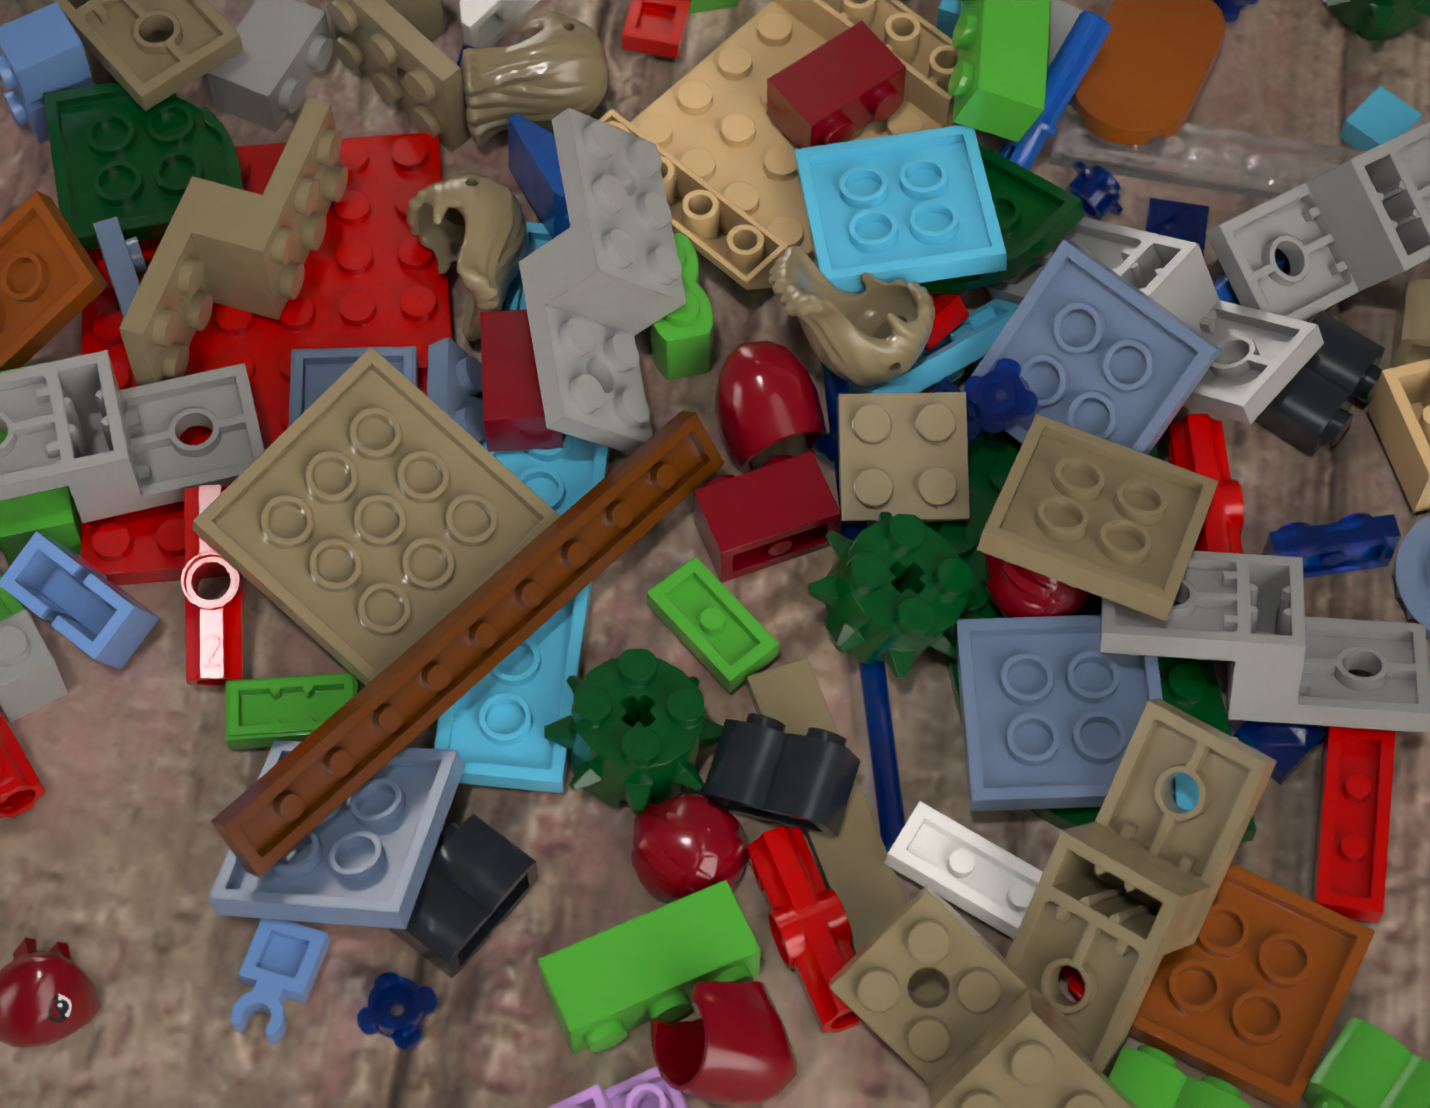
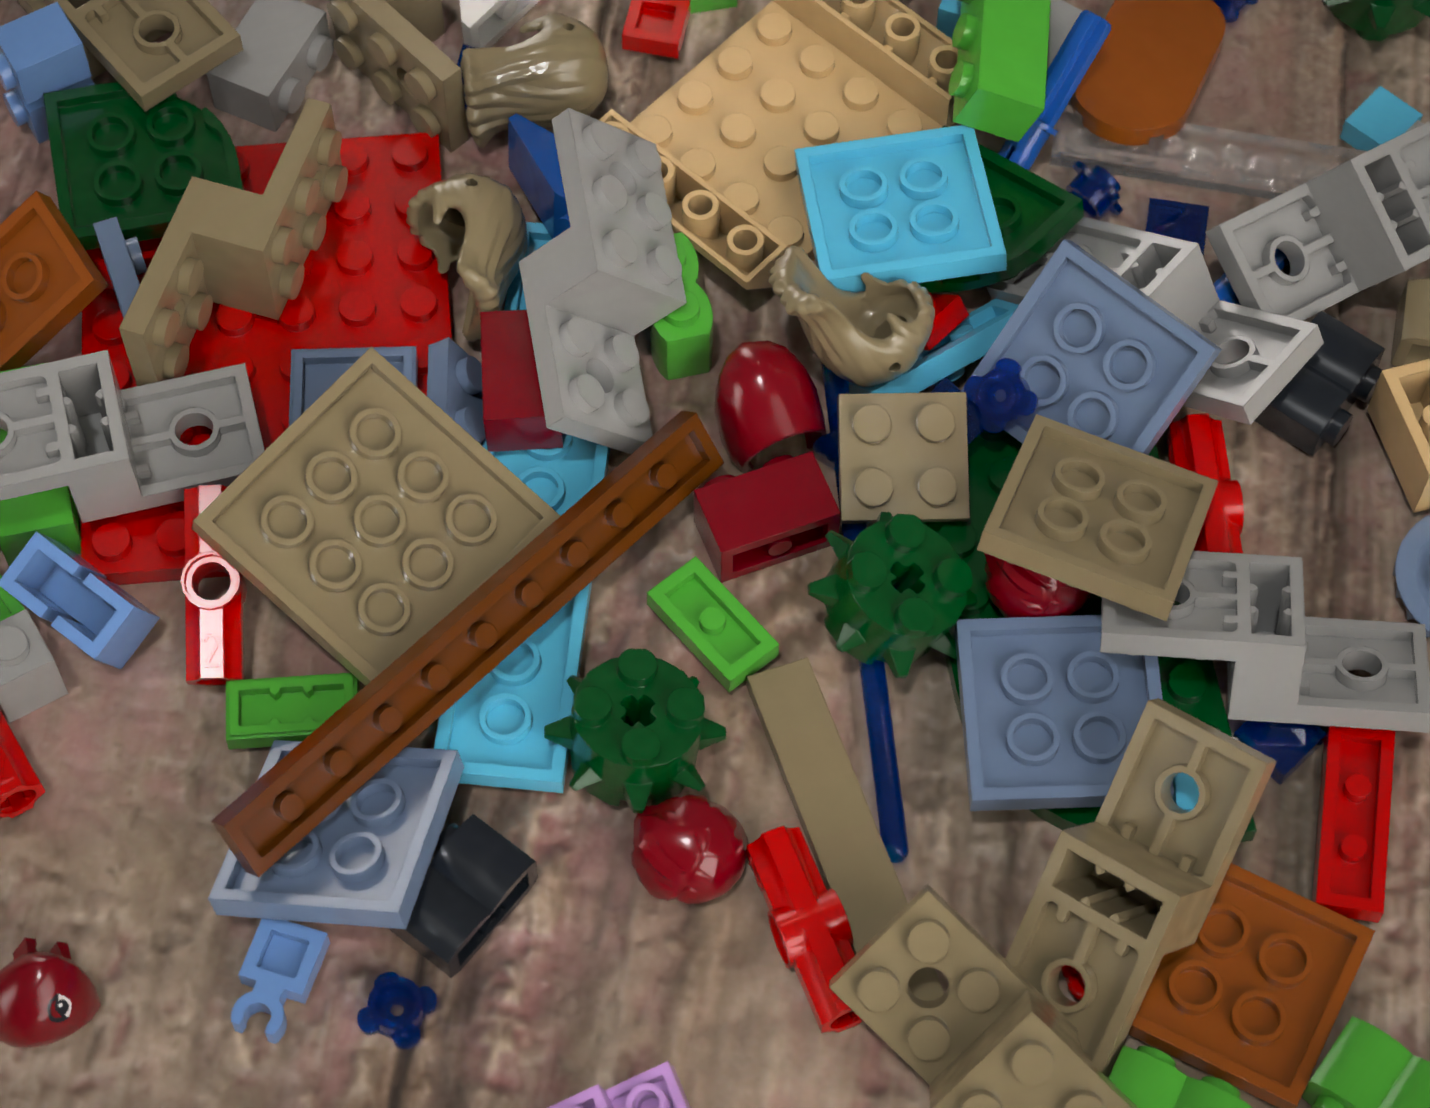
bright green brick [537,880,761,1054] -> none
dark red piece [650,981,797,1106] -> none
black brick [702,713,861,837] -> none
dark red brick [767,21,906,149] -> none
white plate [884,801,1043,939] -> none
clear blue plate [1262,513,1401,578] -> none

